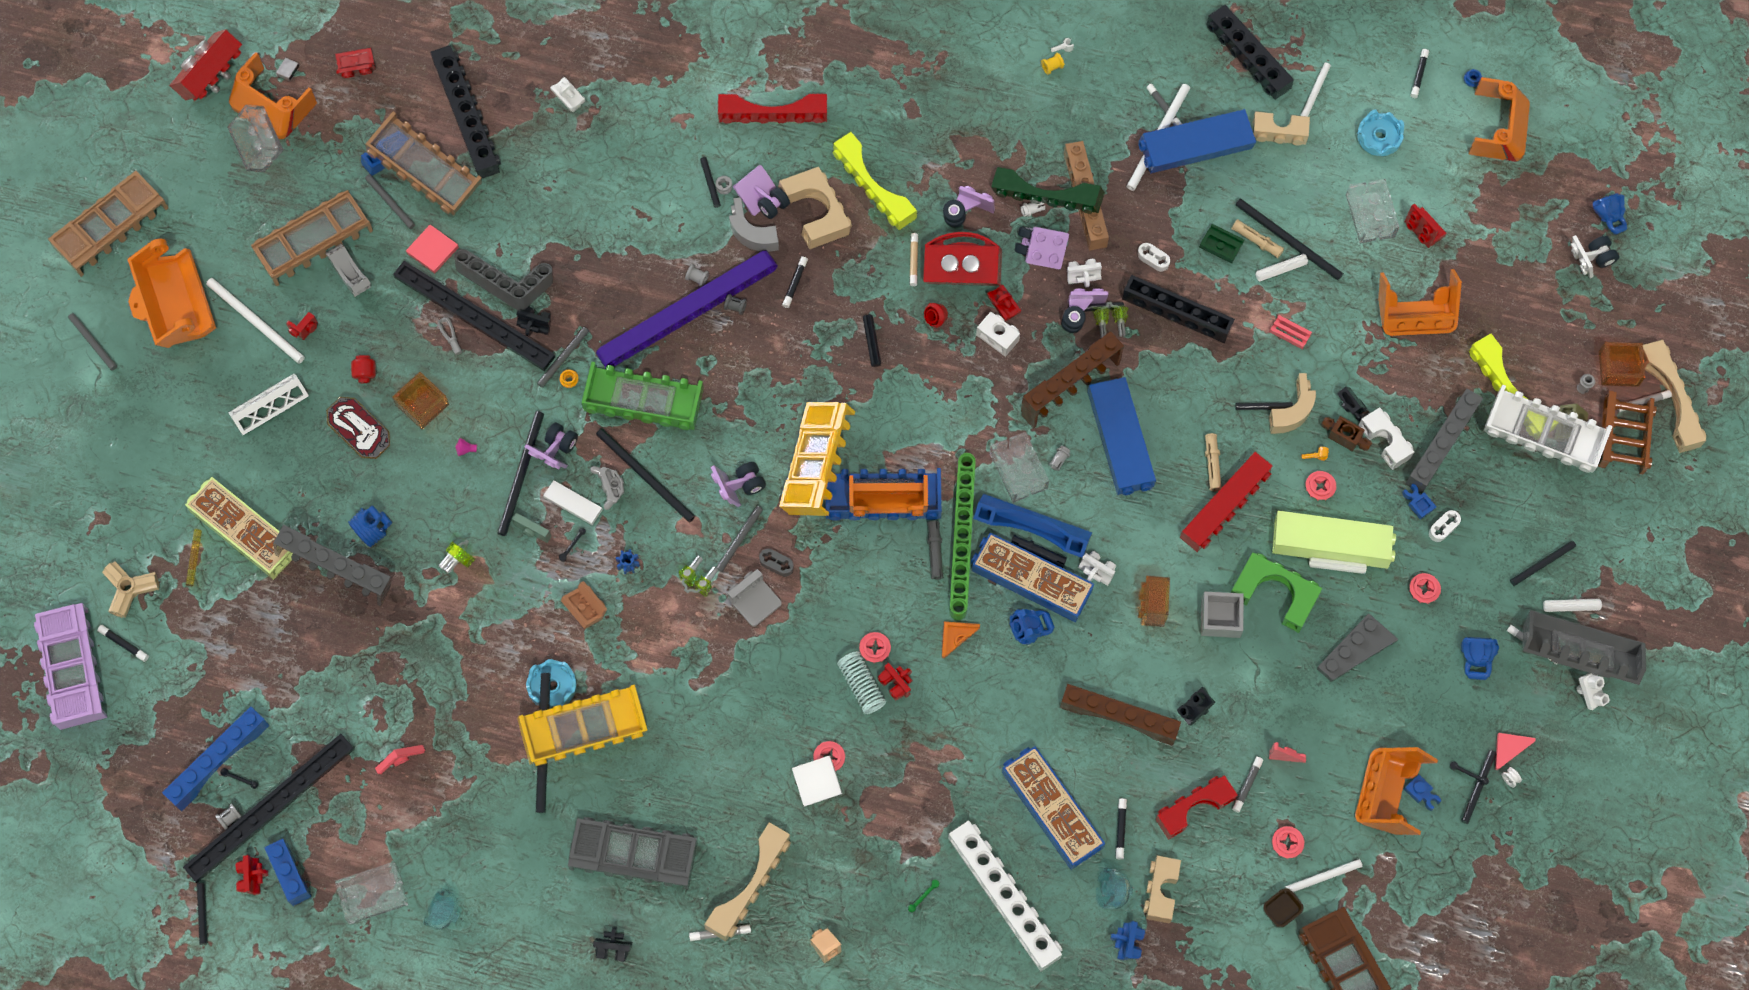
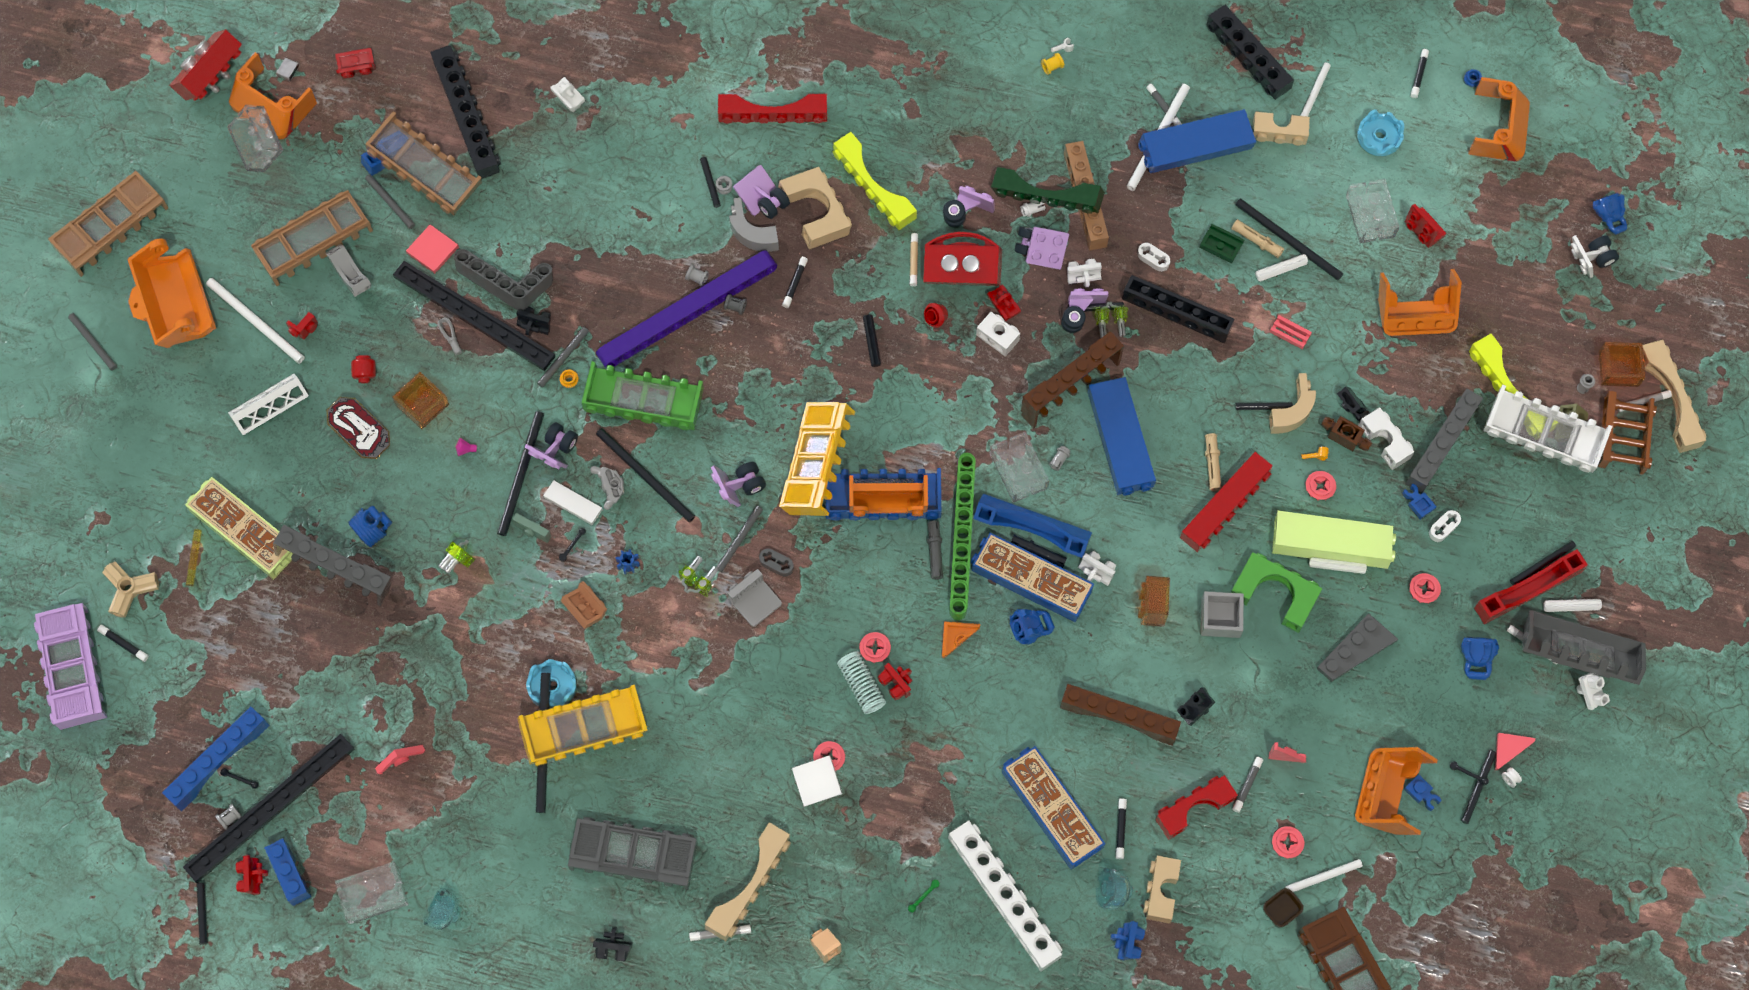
none -> red arch [1474,549,1588,625]

